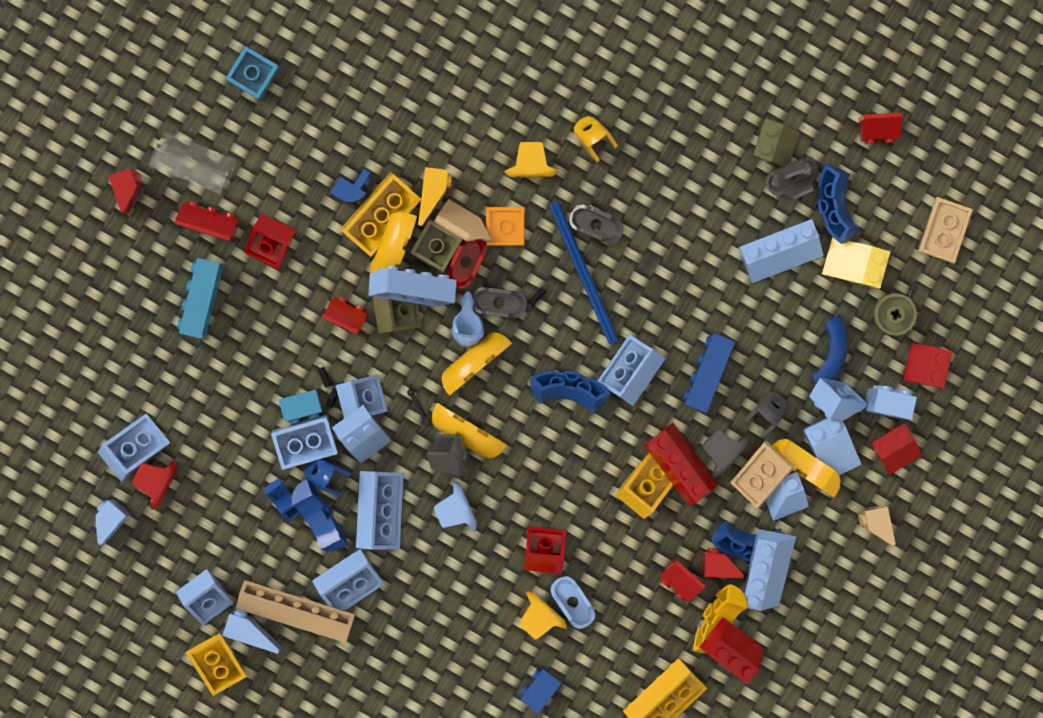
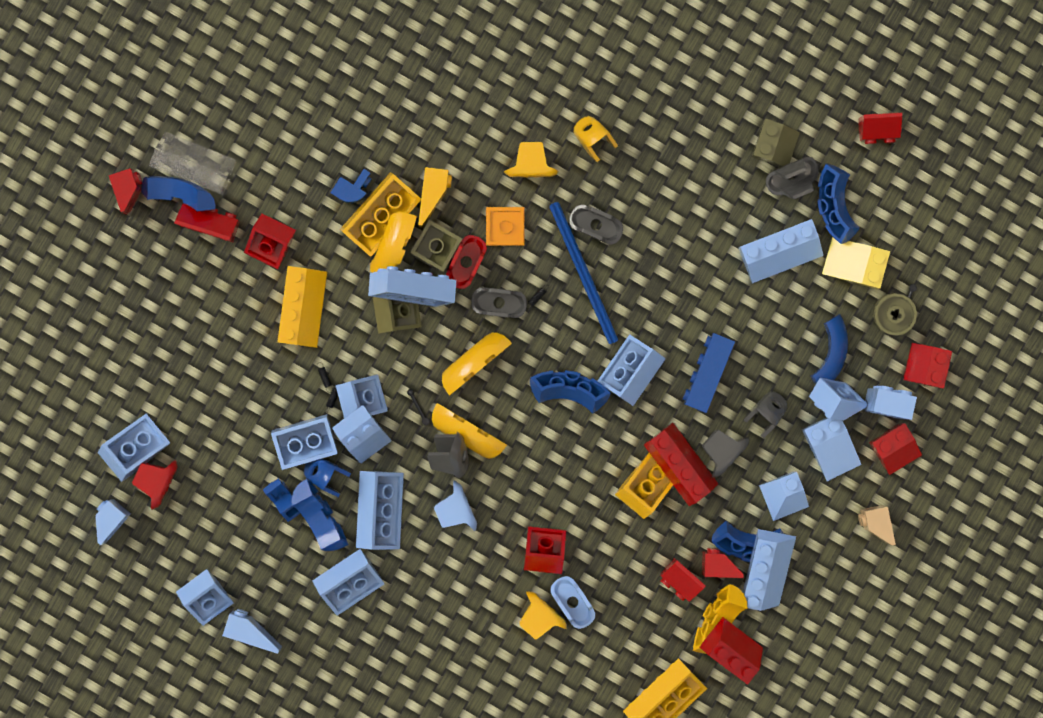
dark azure brick [177,258,224,339] -> none
yellow slope [186,633,247,696] -> none
dark azure brick [225,46,280,101] -> none
tan brick [236,580,355,643] -> none
dark azure brick [279,390,323,424] -> none
red slope [322,296,369,335] -> none
tan tile [434,199,491,241] -> none
light blue piece [451,291,484,347] -> none
blue brick [519,667,562,714] -> none
tan tile [730,441,794,509] -> none
yellow brick [772,439,840,498] -> none
tan tile [918,197,973,264] -> none
none -> blue brick [141,176,215,211]
none -> yellow slope [278,266,327,348]

